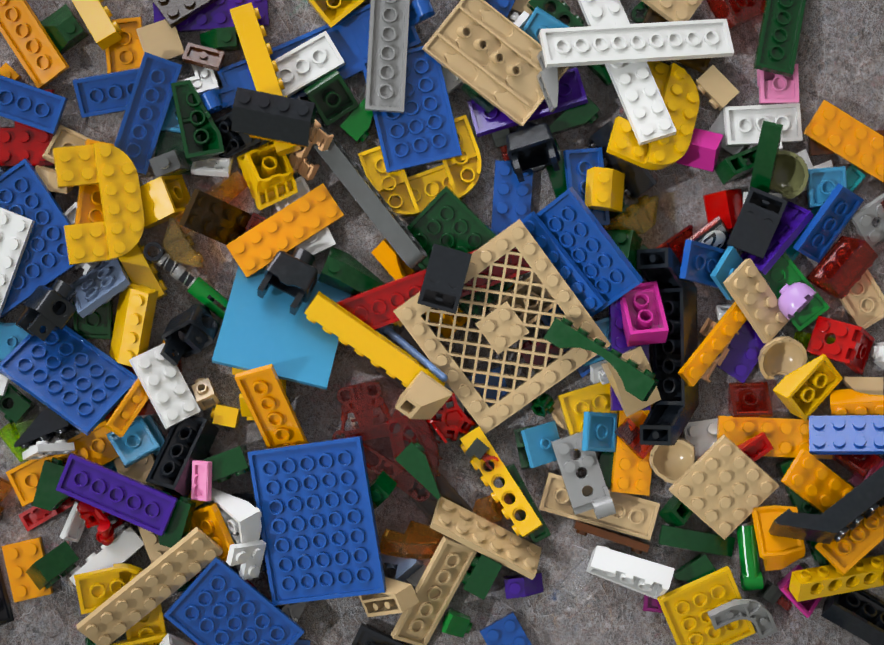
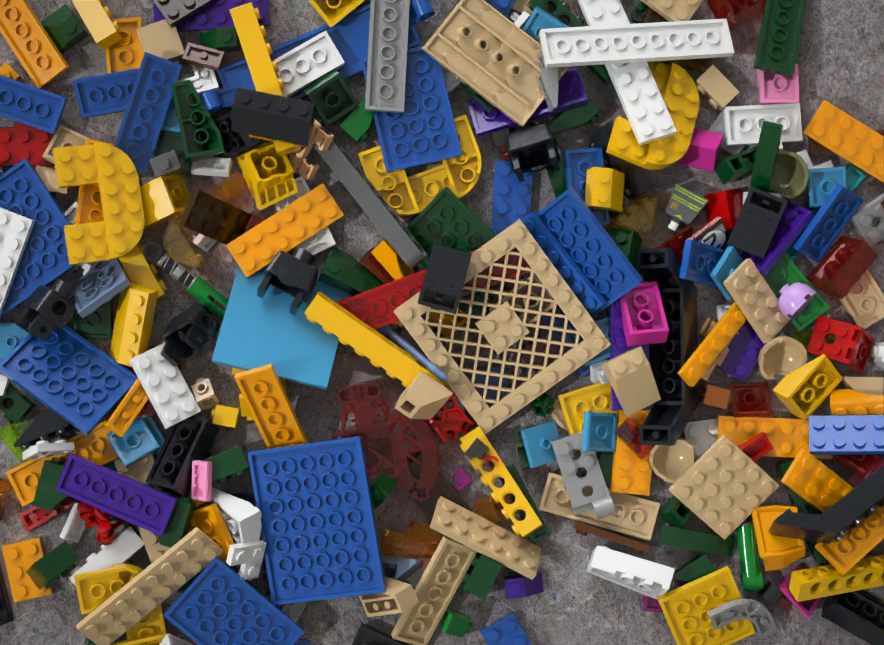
dark green slope [395,441,441,500] -> none
dark green arch [544,317,659,401] -> none
none -> white tile [192,233,216,252]
none -> clear red slope [359,247,395,284]
none -> magenta tile [454,466,473,492]
none -> dark grey torso [665,183,709,233]
none -> dark orange brick [699,384,733,409]

